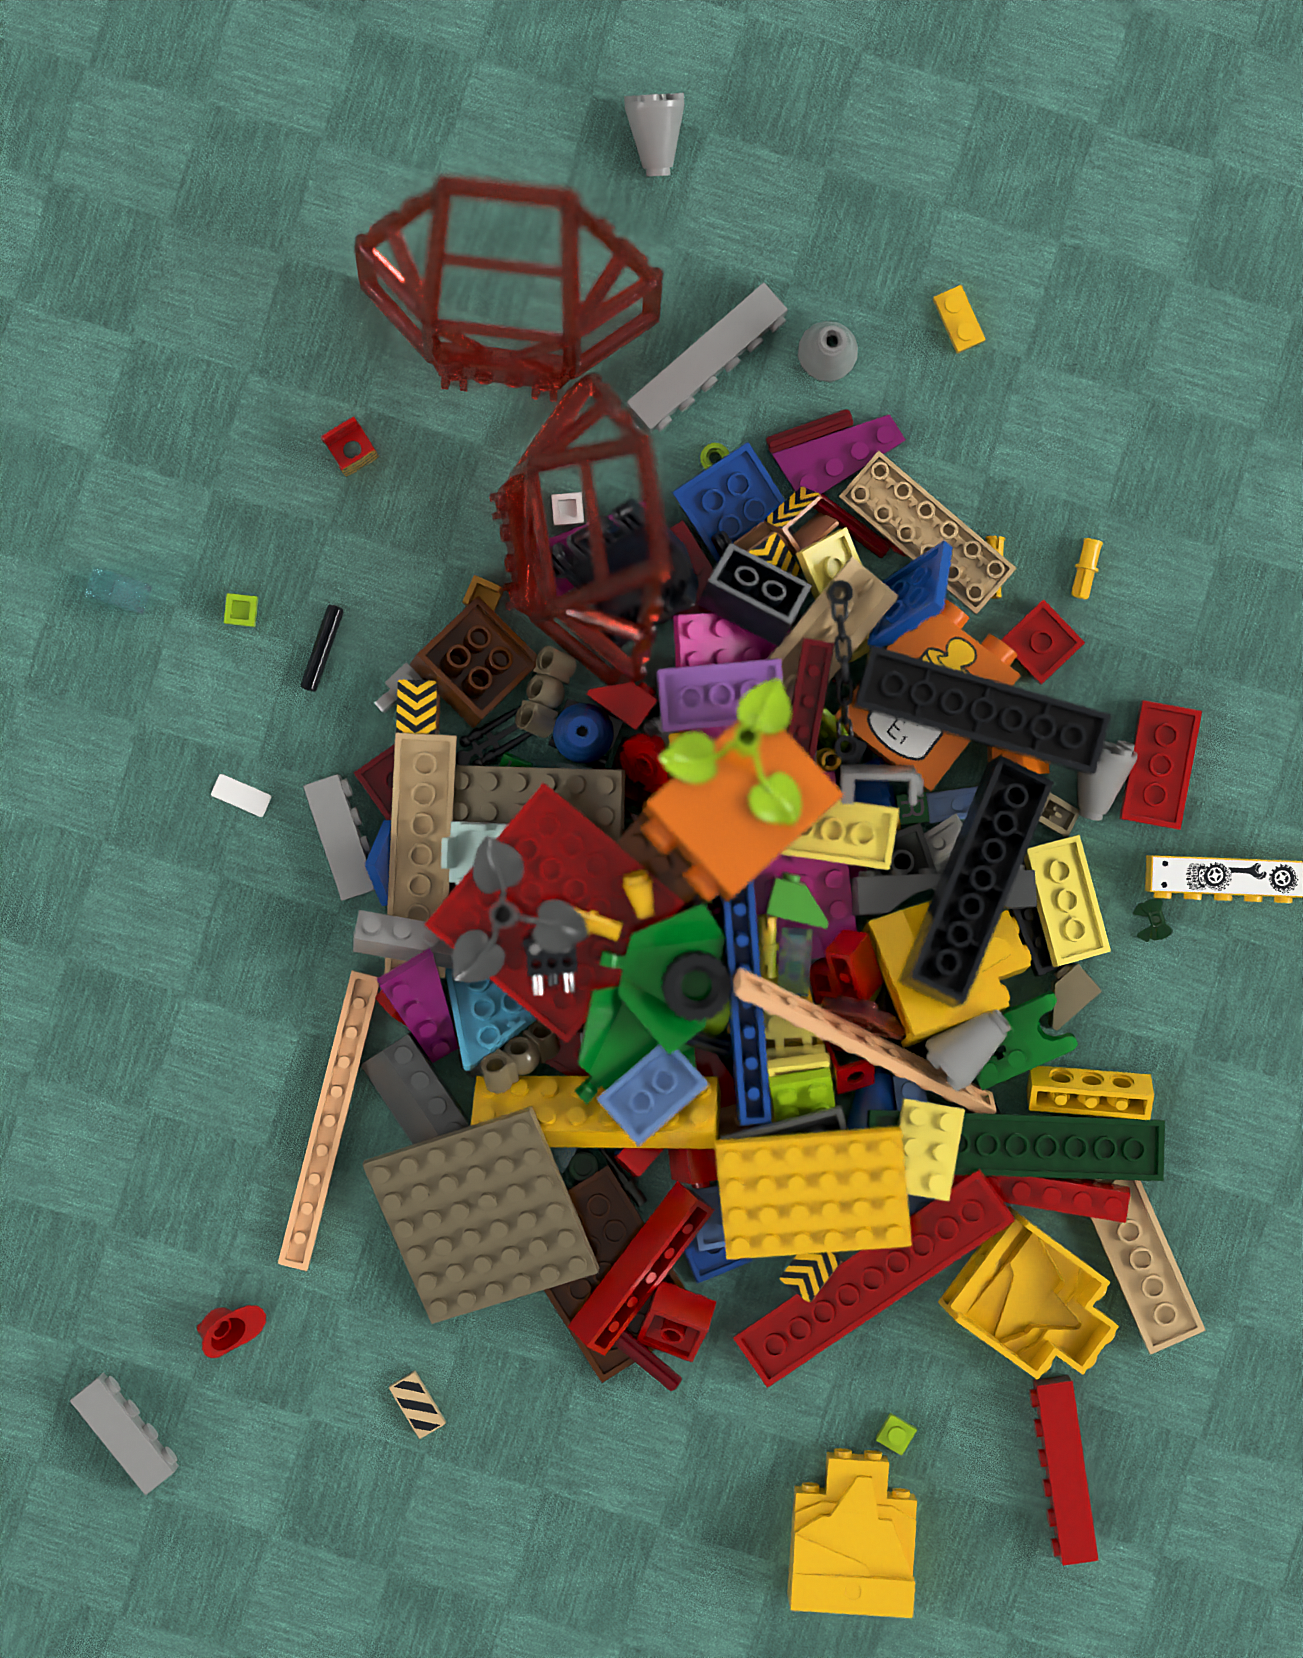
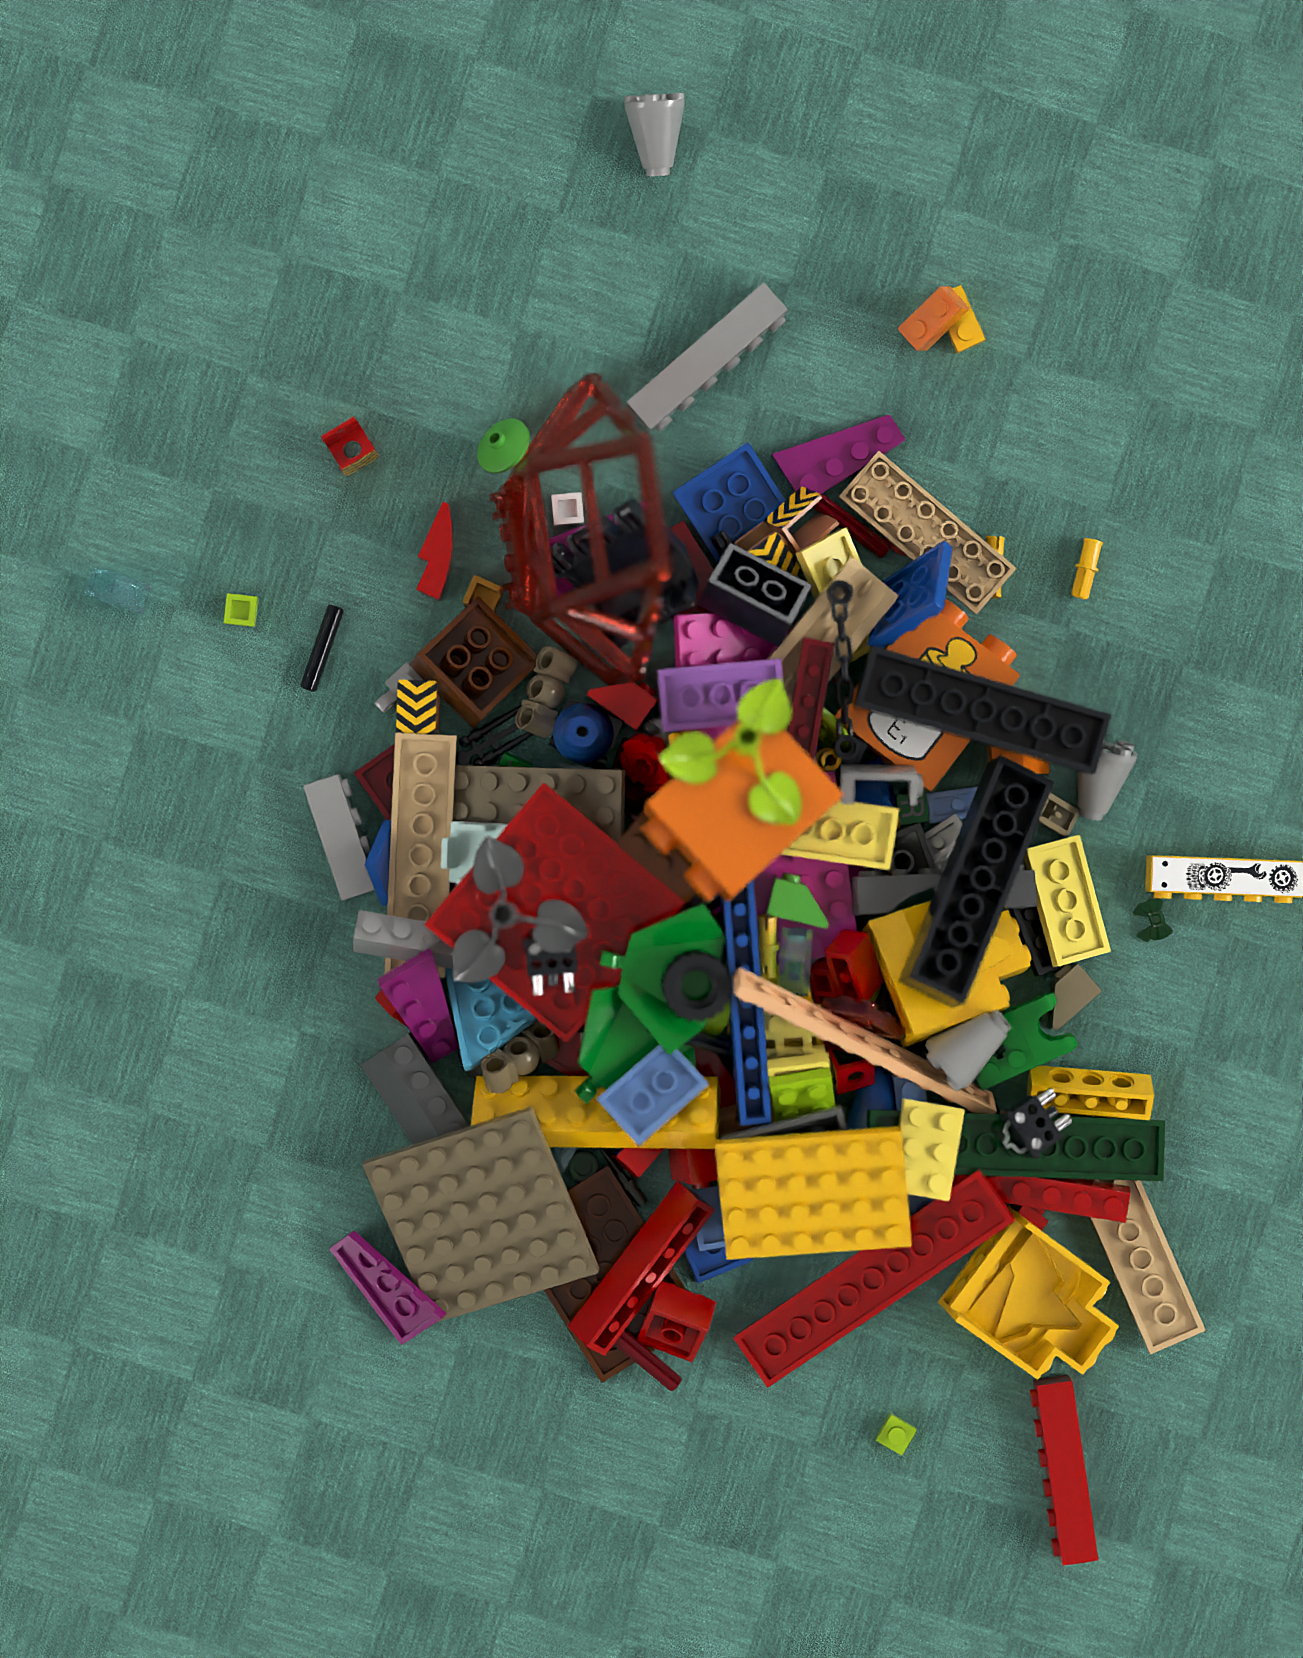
light grey brick [70,1372,179,1496] -> none
red piece [196,1305,266,1358] -> none
white sticker [211,774,271,817] -> none
light nougat plate [278,970,380,1271] -> none
clear red windscreen [354,174,664,402] -> none
tan tile [389,1371,446,1439] -> none
yellow pin [573,907,623,941] -> none
yellow cone [622,870,655,918] -> none
lime plate [700,443,729,469] -> none
dark red axle [766,409,853,454] -> none
piece [780,1252,845,1302] -> none
yellow panel [787,1448,917,1618] -> none
light grey cone [798,321,858,383] -> none
red plate [1000,599,1085,685] -> none
red plate [1119,700,1202,830] -> none
none -> magenta wing [329,1230,447,1345]
none -> red slope [416,502,454,601]
none -> bright green dish [477,418,530,474]
none -> orange brick [897,286,970,351]
none -> black piece [1000,1088,1072,1158]
none -> red plate [1013,1205,1049,1230]

